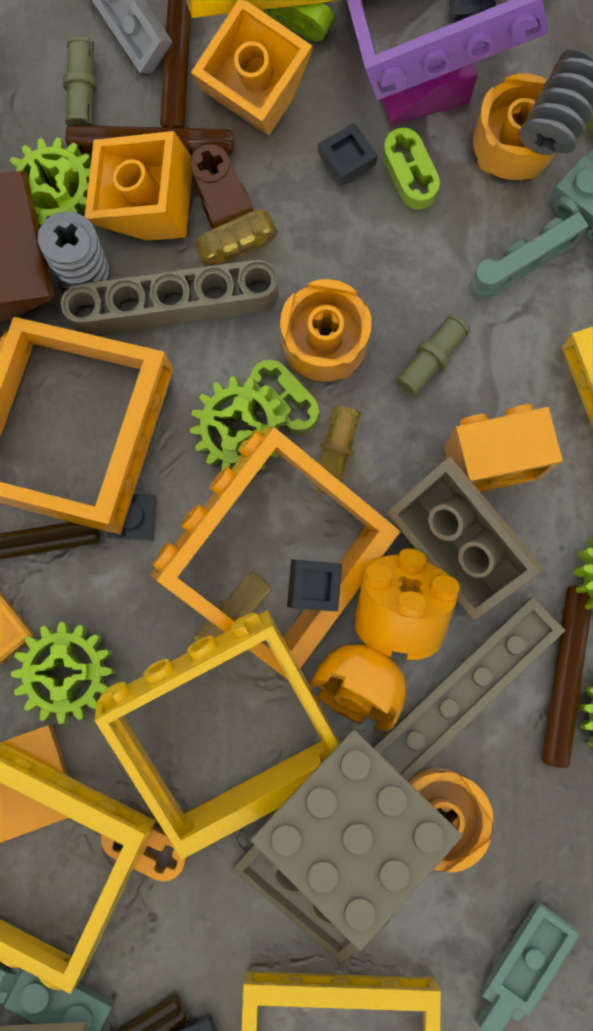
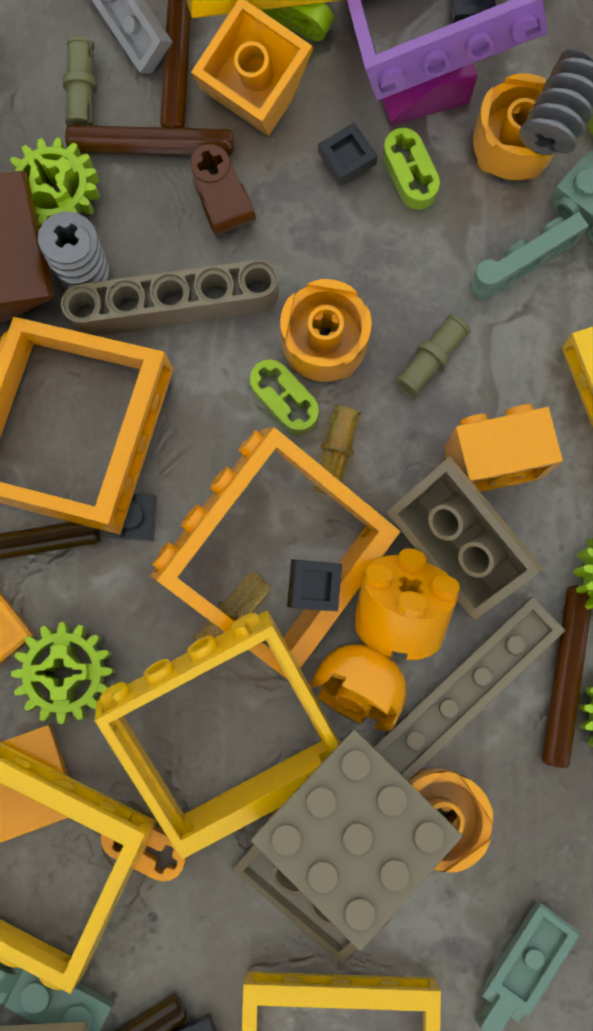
light orange slope [84,131,192,241] -> none
lime gear [190,376,289,470] -> none
clear yellow beam [194,210,278,267] -> none

